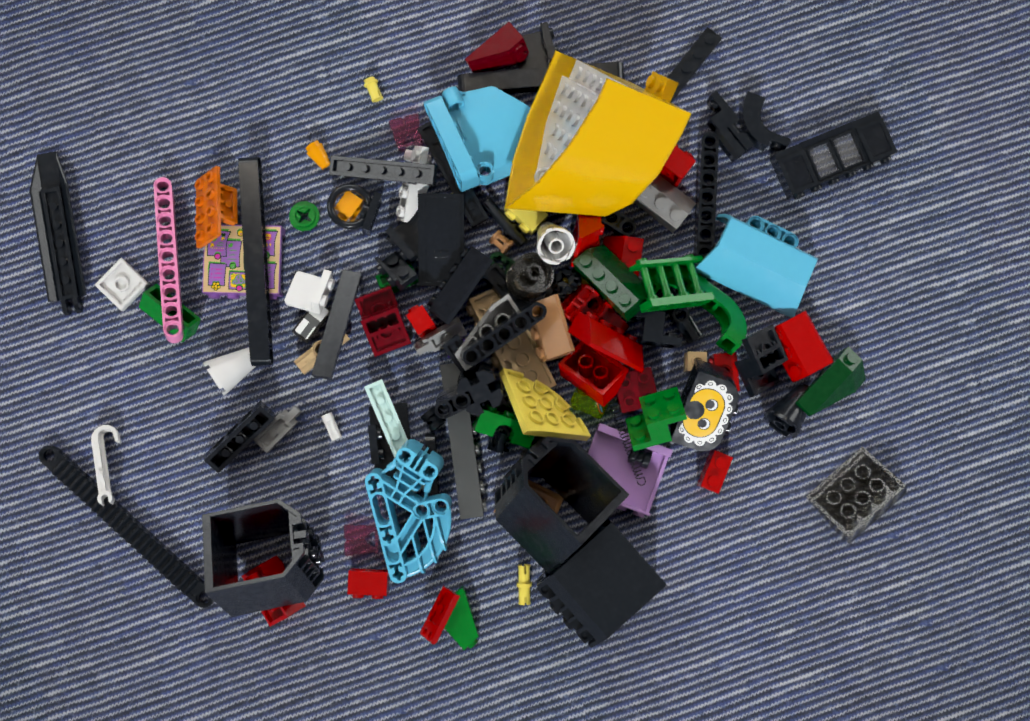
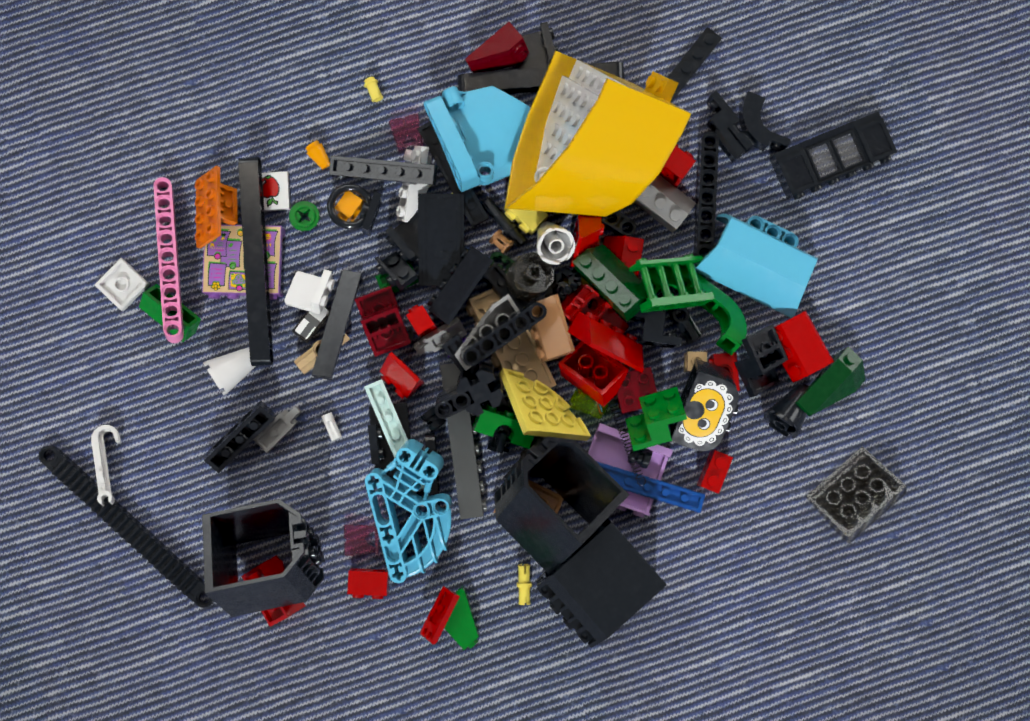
black hinge [29,151,87,316] -> none
none -> white tile [262,171,291,212]
none -> red slope [380,352,425,399]
none -> blue tile [596,461,706,513]

